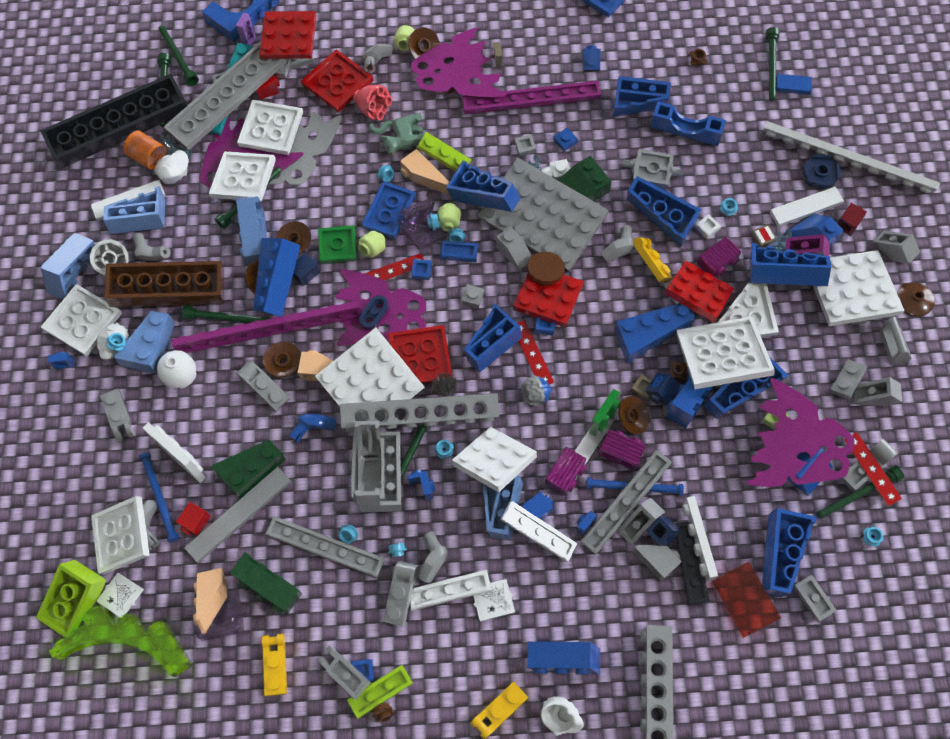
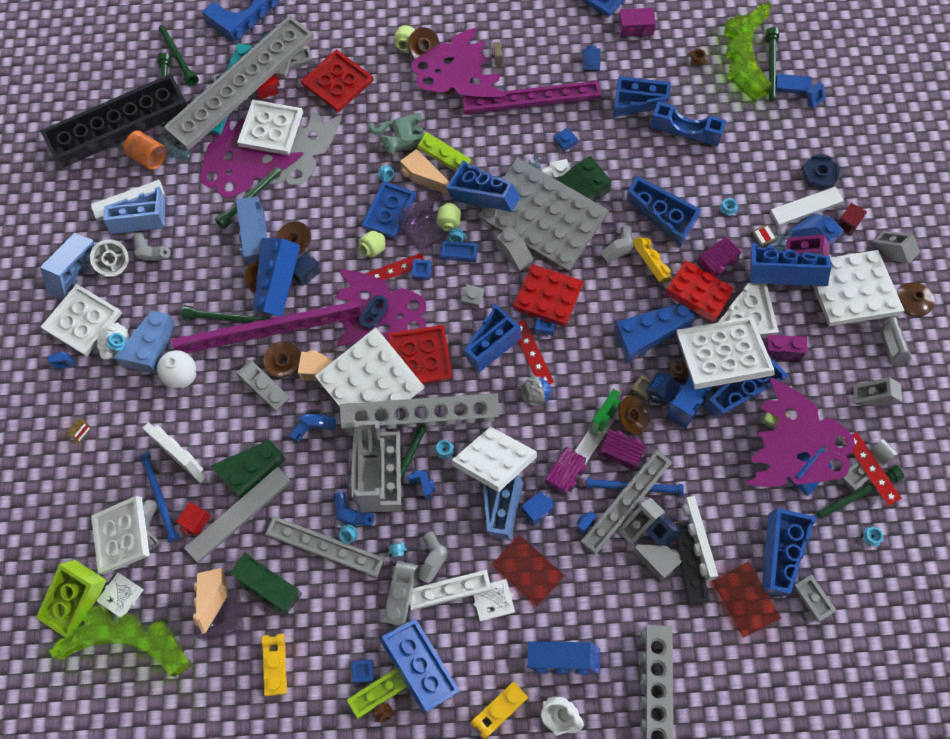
light grey hinge [100,388,135,443] -> none
reddish brown brick [104,261,224,307] -> none
white hair [154,150,189,184] -> none
white plate [209,152,276,202] -> none
medium lavender plate [236,12,256,45] -> none
red plate [259,11,317,59] -> none
light grey hinge [317,646,371,700] -> none
green plate [318,225,357,264] -> none
coral piece [353,85,392,121] -> none
light grey arm [362,44,393,73] -> none
medium azure plate [427,213,441,231] -> none
clear smoke gear [433,373,456,397] -> none
white tile [500,502,577,561] -> none
light grey plate [515,134,536,157] -> none
reddish brown tile [527,252,564,285] -> none
light grey plate [623,149,684,189] -> none
white tile [695,214,721,239] -> none
white plate [763,121,940,193] -> none
light grey plate [831,359,867,400] -> none
none -> clear yellow tile [67,418,92,443]
none -> blue arm [333,492,374,526]
none -> plate [379,618,460,714]
none -> clear red piece [491,535,565,606]
none -> magenta brick [618,8,656,37]
none -> clear neon green arch [724,1,773,103]
none -> magenta brick [763,334,808,362]
none -> blue plate [806,82,826,108]

